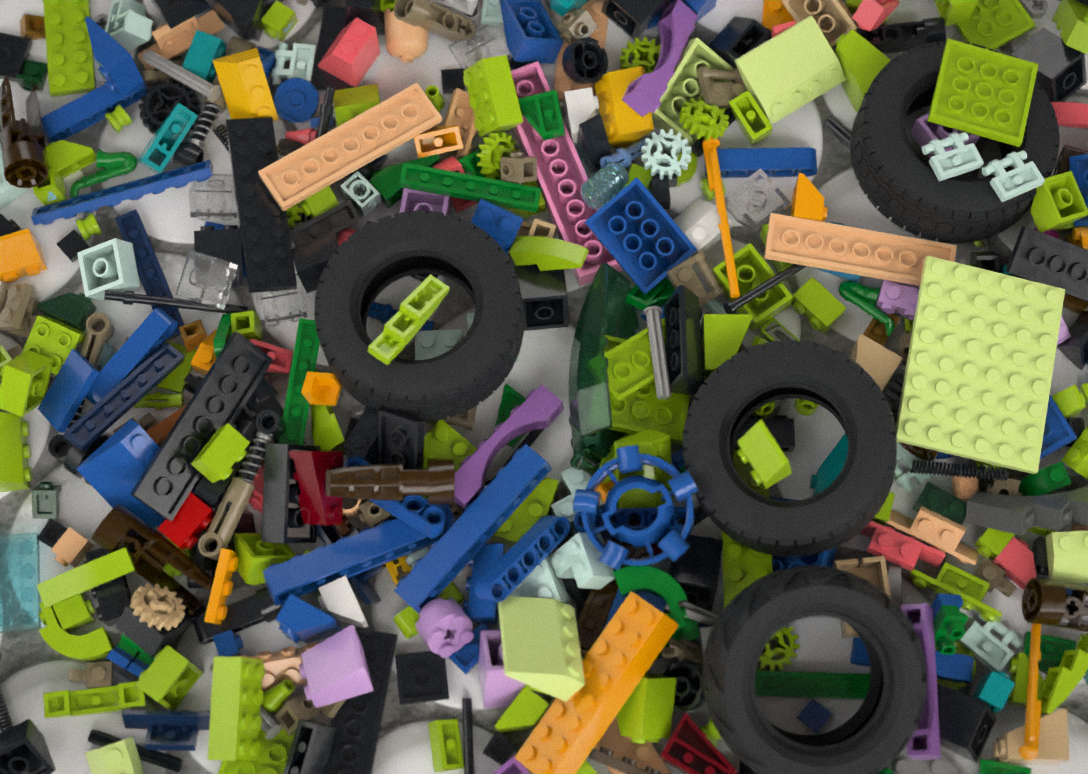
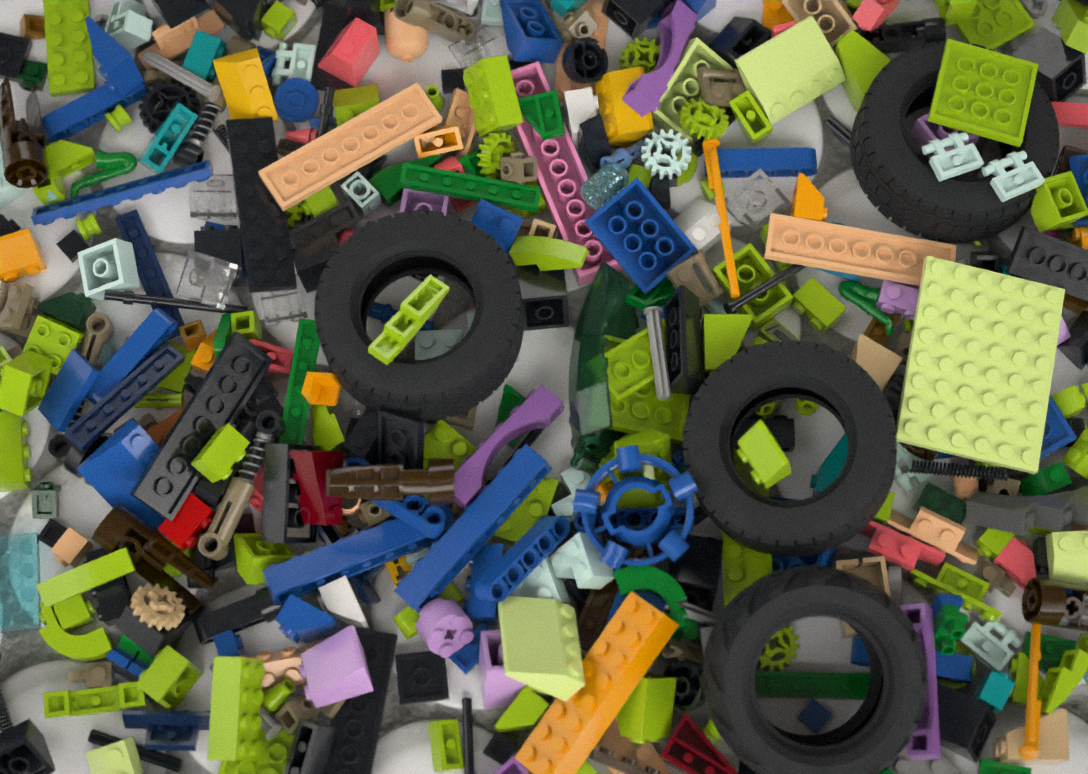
light orange plate [204,548,239,625] -> none

